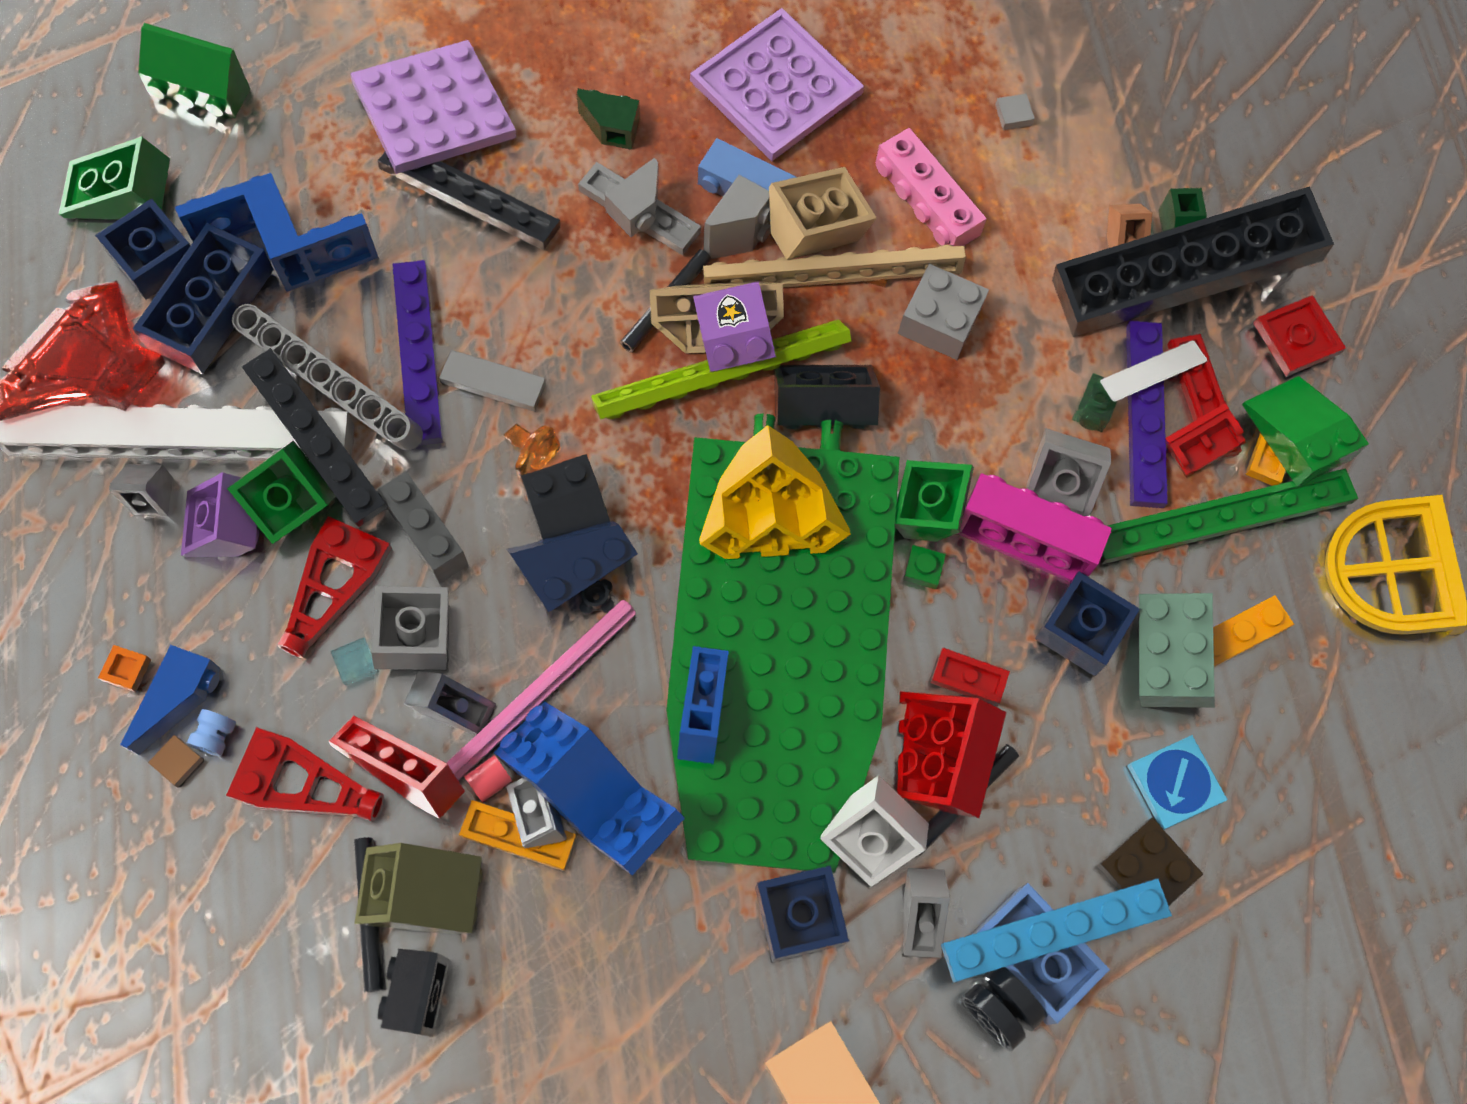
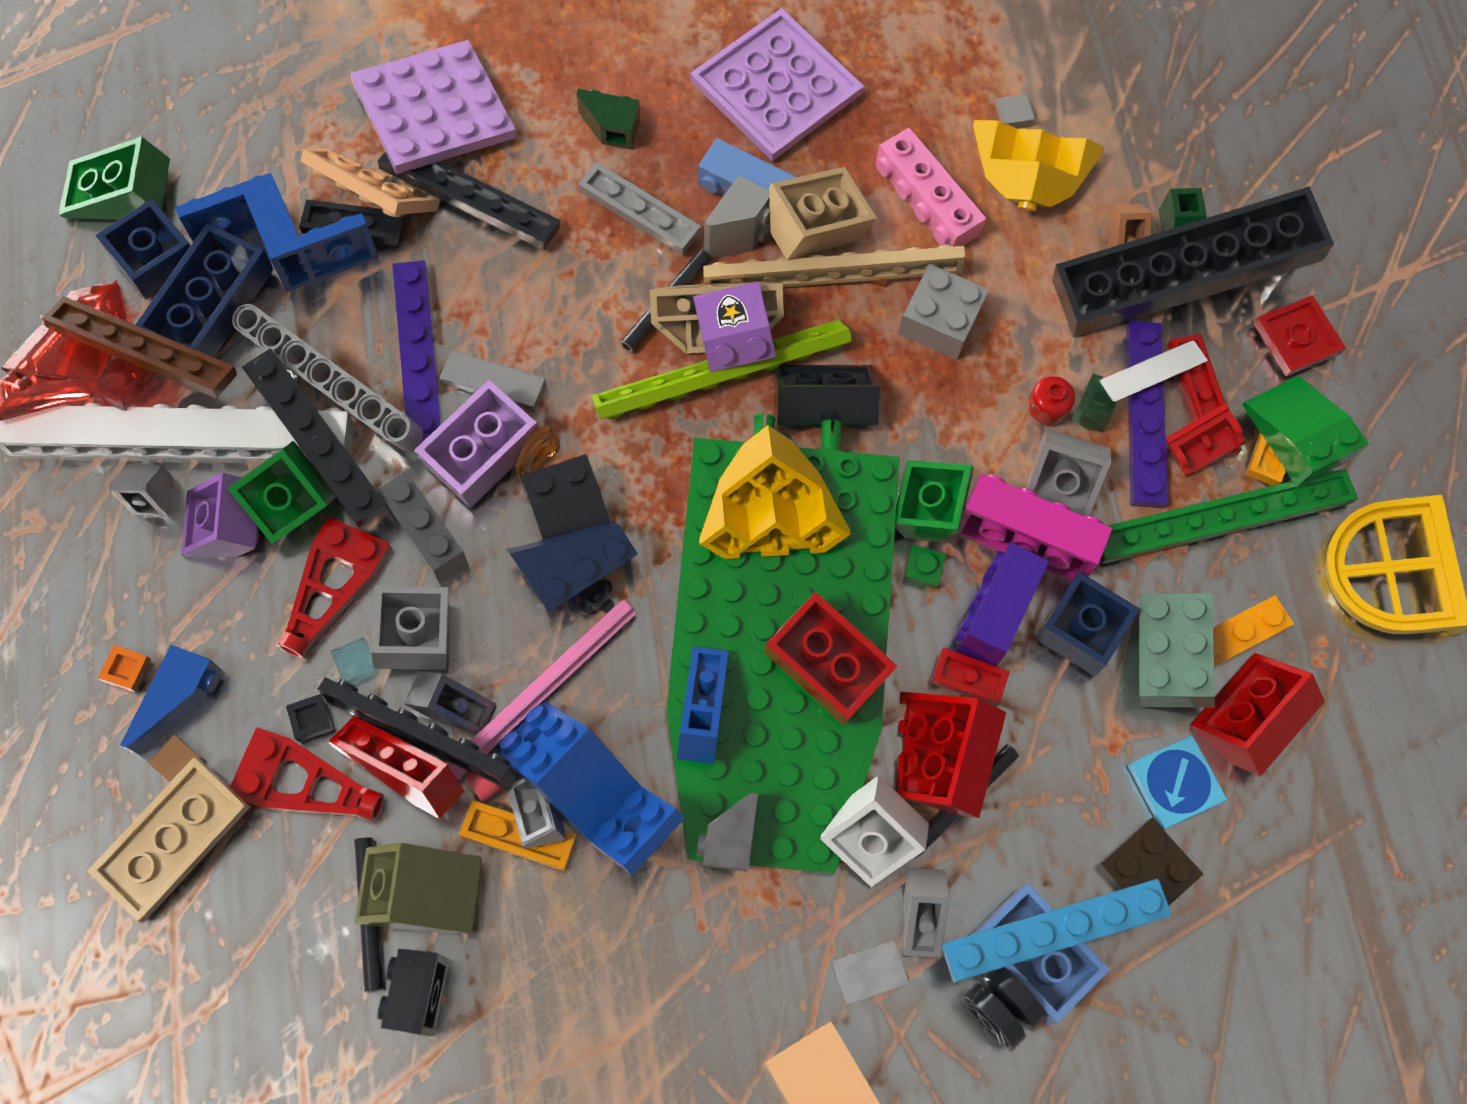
green slope [138,23,250,118] -> none
light blue wheel [186,709,236,757] -> none
light grey slope [605,158,659,237] -> none
dark blue brick [755,865,849,962] -> none
none -> reddish brown plate [41,296,237,399]
none -> tan plate [87,757,250,922]
none -> black plate [286,694,334,742]
none -> black plate [299,199,404,246]
none -> light nougat wing [300,149,440,217]
none -> black plate [317,677,517,792]
none -> lavender brick [414,380,543,508]
none -> flat silver slope [696,793,758,872]
none -> red brick [764,592,897,726]
none -> flat silver sticker [832,941,909,1005]
none -> dark purple brick [954,542,1049,666]
none -> yellow brick [973,120,1104,211]
none -> red head [1028,376,1075,425]
none -> red slope [1191,653,1325,777]

